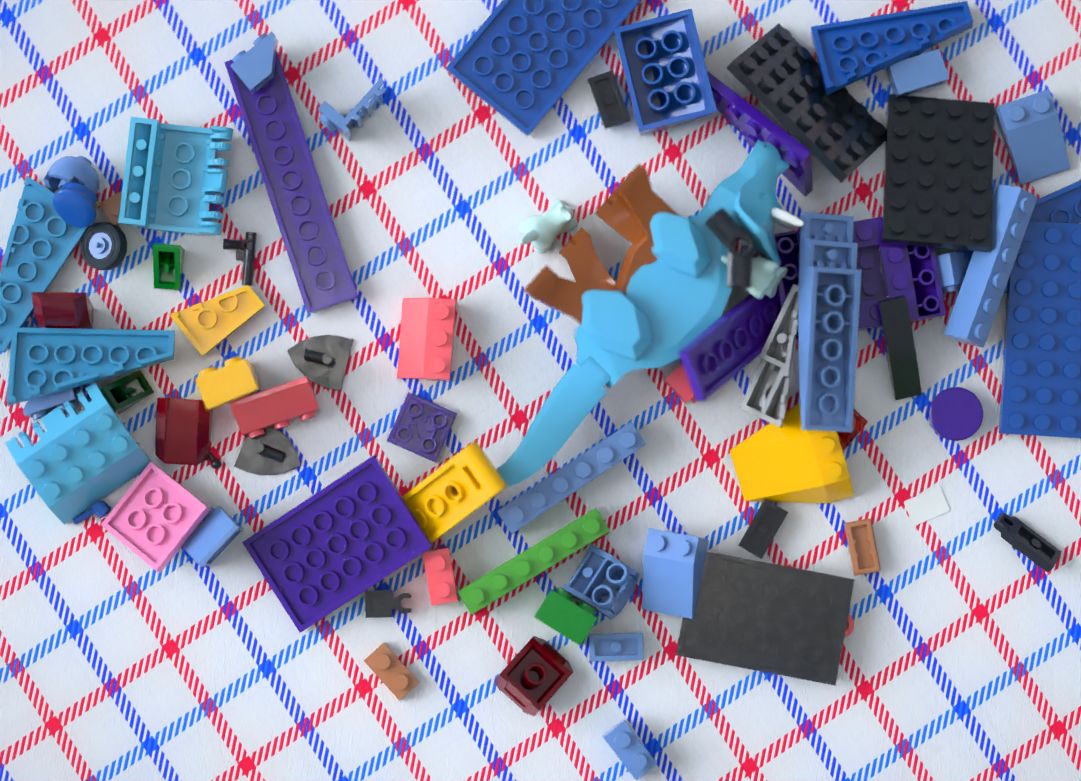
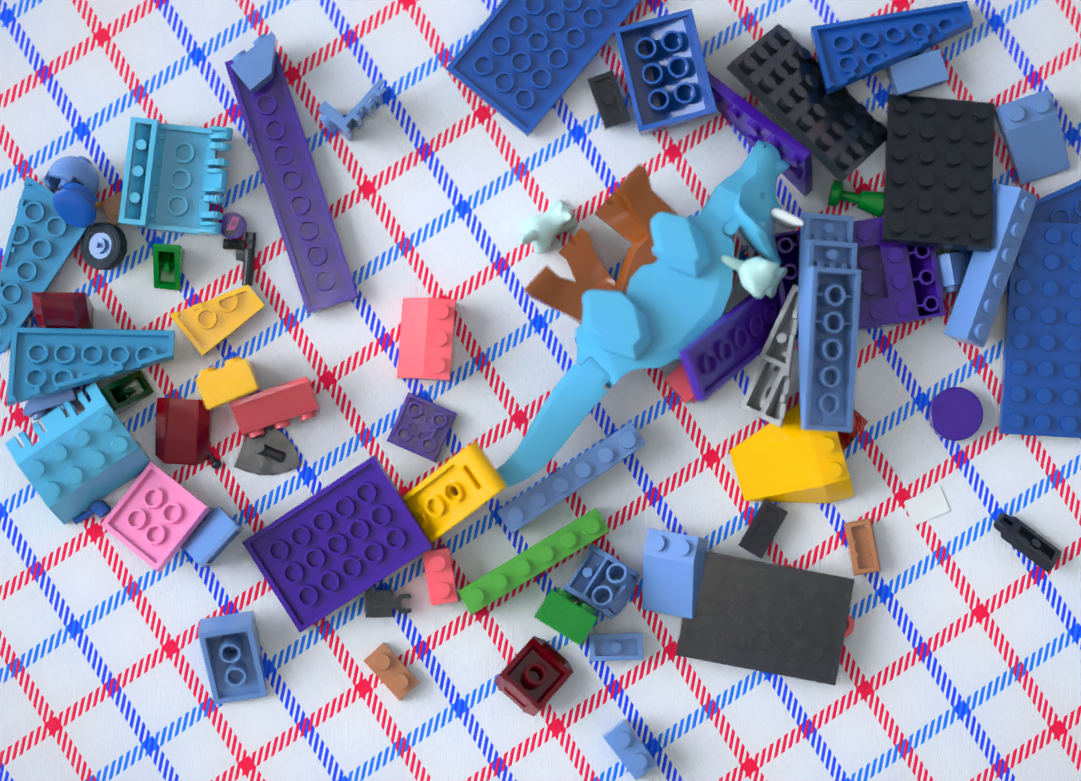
shield [287,335,353,391] -> none
black piece [705,208,754,289] -> none
black slope [878,295,922,400] -> none
none -> medium blue slope [198,611,268,705]
none -> tile [220,212,247,240]
none -> green piece [827,180,884,217]

